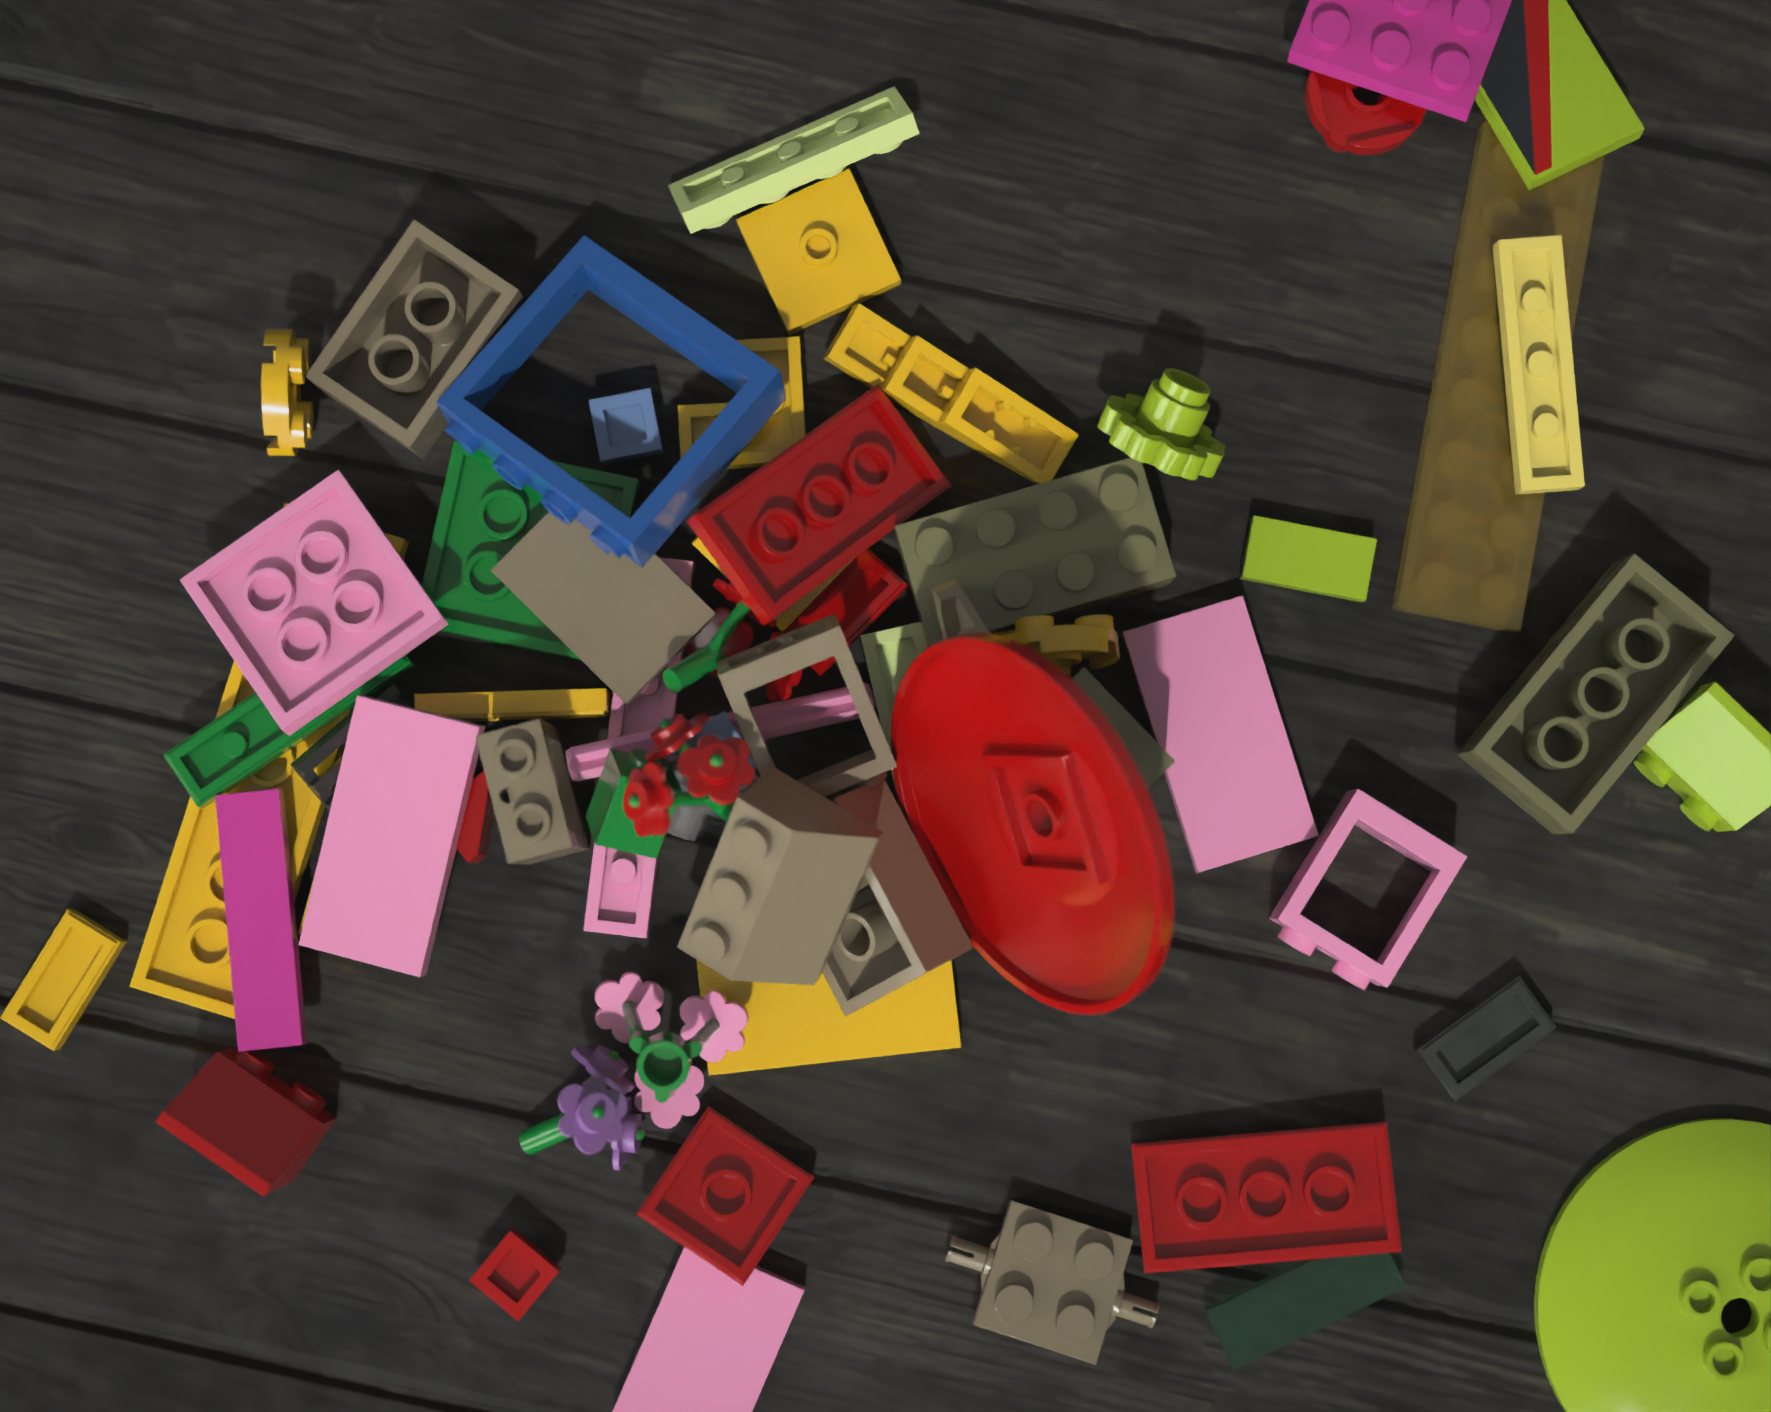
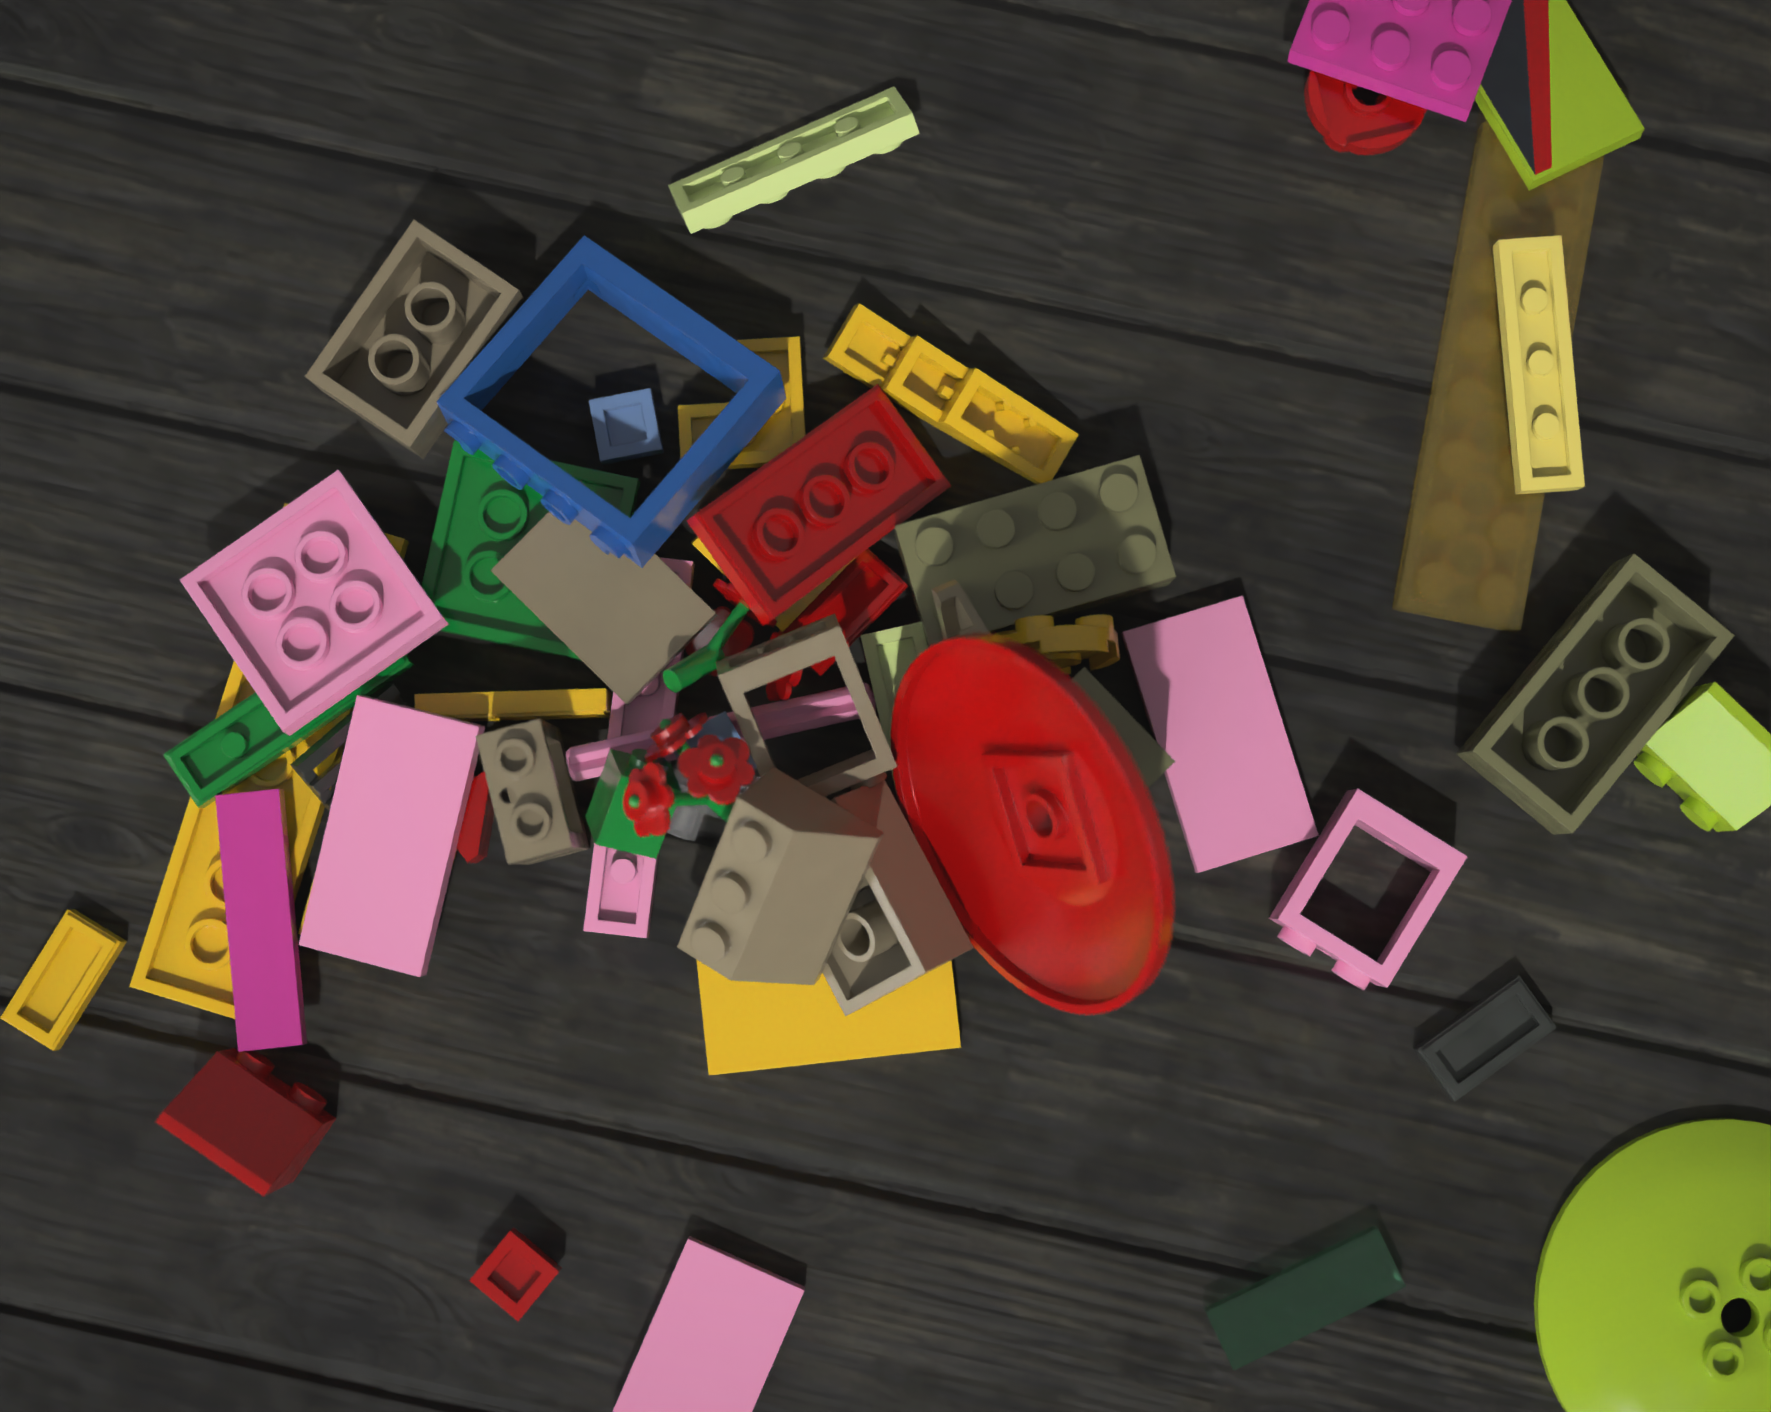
yellow plate [261,328,313,456] -> none
medium lavender plant [519,1045,645,1171] -> none
bright pink plant [595,972,749,1129] -> none
red tile [636,1106,814,1287] -> none
yellow plate [736,169,901,335] -> none
dark tan plate [945,1200,1160,1365] -> none
lime plant [1097,368,1225,480] -> none
red tile [1131,1122,1402,1273] -> none
lime tile [1240,516,1377,602] -> none

